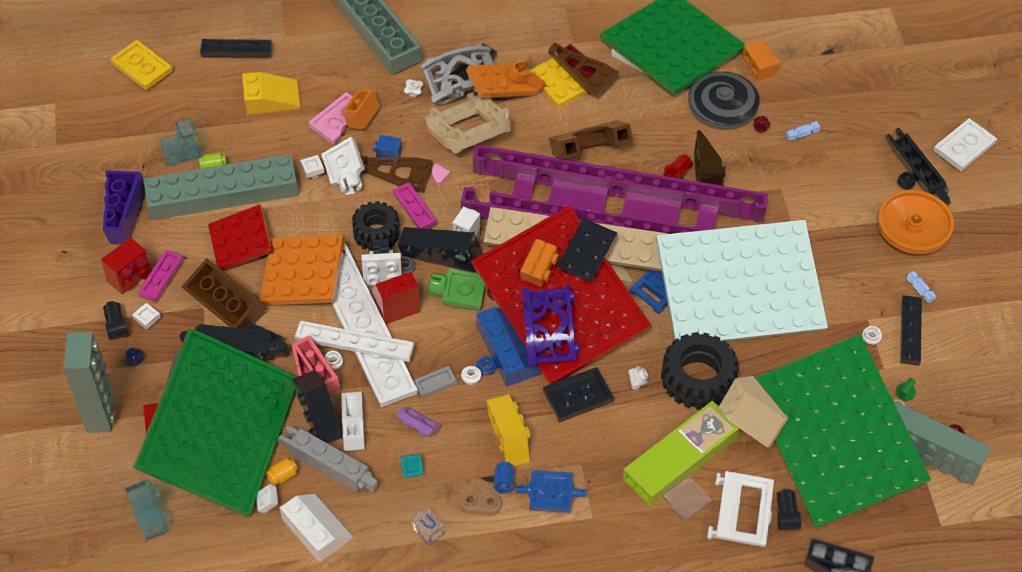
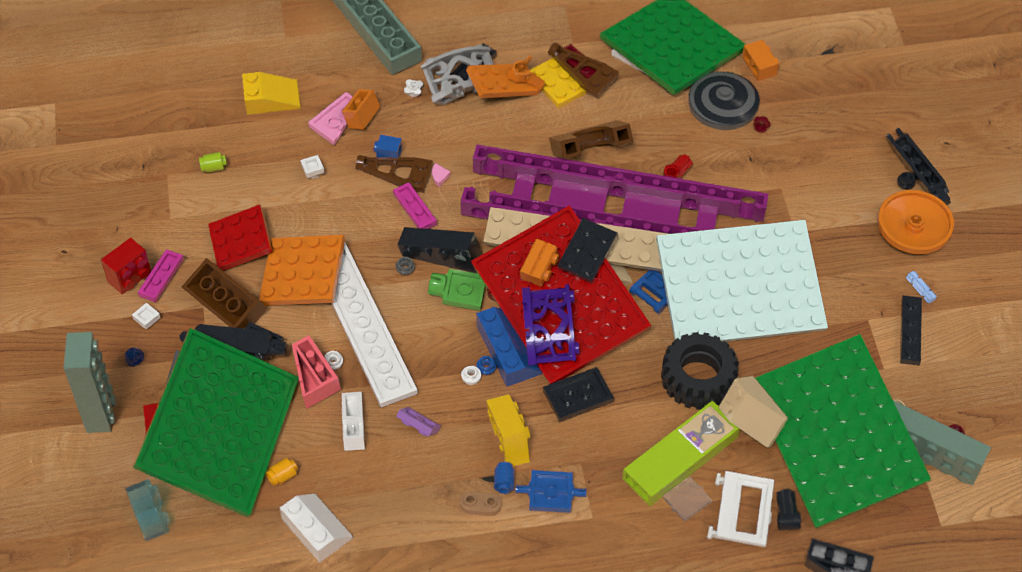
dark purple wedge [103,170,145,244] -> none
black piece [103,301,129,340] -> none
yellow plate [110,40,173,91] -> none
sand green brick [143,154,298,221] -> none
clear light blue brick [159,118,202,167] -> none
black plate [200,39,272,57] -> none
white plate [256,484,278,513] -> none
light grey hinge [277,426,378,492] -> none
black wedge [292,370,343,443] -> none
white tile [295,321,414,362] -> none
white plate [321,137,365,195] -> none
black tyre [352,201,400,251] -> none
white plate [362,239,402,286] -> none
red slope [370,271,420,325] -> none
teal plate [399,453,423,478] -> none
clear brick [412,507,445,546] -> none
light grey tile [413,366,457,399] -> none
tan plate [425,93,511,153] -> none
white brick [452,207,480,240] -> none
white plate [628,366,649,390] -> none
dark brown slope [694,130,726,186] -> none
light blue axle [786,121,820,141] -> none
white plate [862,326,882,345] -> none
green plate [896,377,916,401] -> none
white plate [933,118,997,172] -> none

